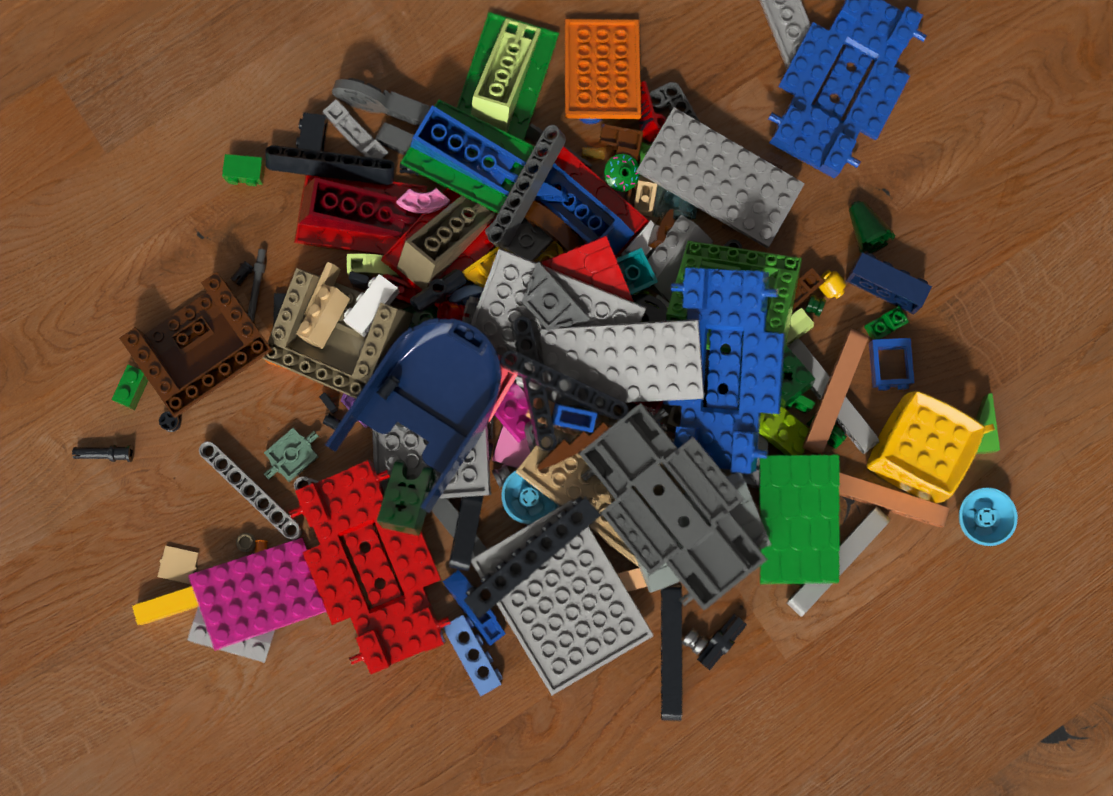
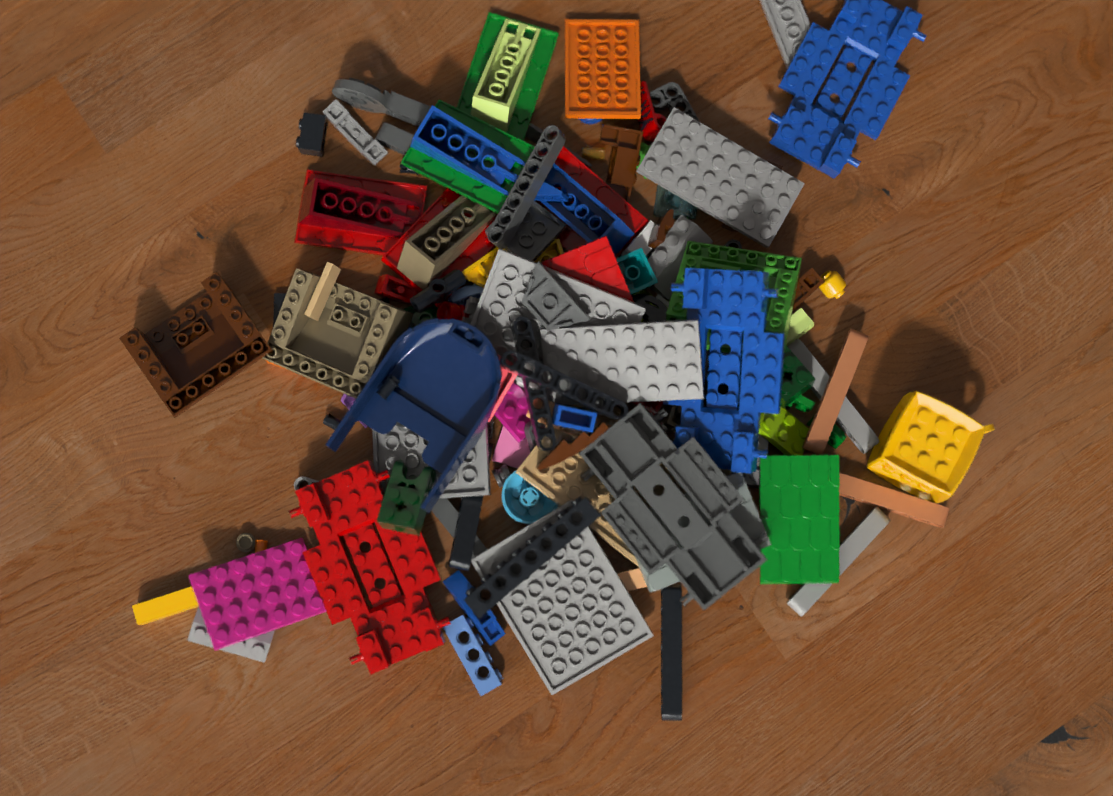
black pin [72,445,134,462] -> none
green brick [111,365,148,410] -> none
tan piece [157,546,199,584] -> none
black wheel [159,411,181,432] -> none
light grey beam [199,441,302,540] -> none
green brick [222,154,265,186] -> none
black pin [230,261,253,286] -> none
dark grey bar [248,249,266,322] -> none
sand green plate [263,428,319,482] -> none
black beam [265,145,395,185] -> none
tan brick [296,284,350,349] -> none
black tile [319,393,338,414] -> none
white brick [344,274,400,337] -> none
yellowish green slope [347,254,400,278] -> none
black tile [349,271,371,290] -> none
bright pink tile [396,188,450,214] -> none
reddish brown slope [524,201,585,253] -> none
green dish [604,153,640,192] -> none
tan slope [634,174,657,217] -> none
flat silver wheel [682,628,709,655] -> none
black piece [696,614,747,670] -> none
dark green wheel [805,294,826,317] -> none
dark blue brick [846,252,932,315] -> none
dark green cone [849,201,895,254] -> none
green slope [864,306,909,340] -> none
blue window [869,338,915,391] -> none
medium azure piece [958,488,1018,546] -> none
bright green slope [975,393,1000,454] -> none

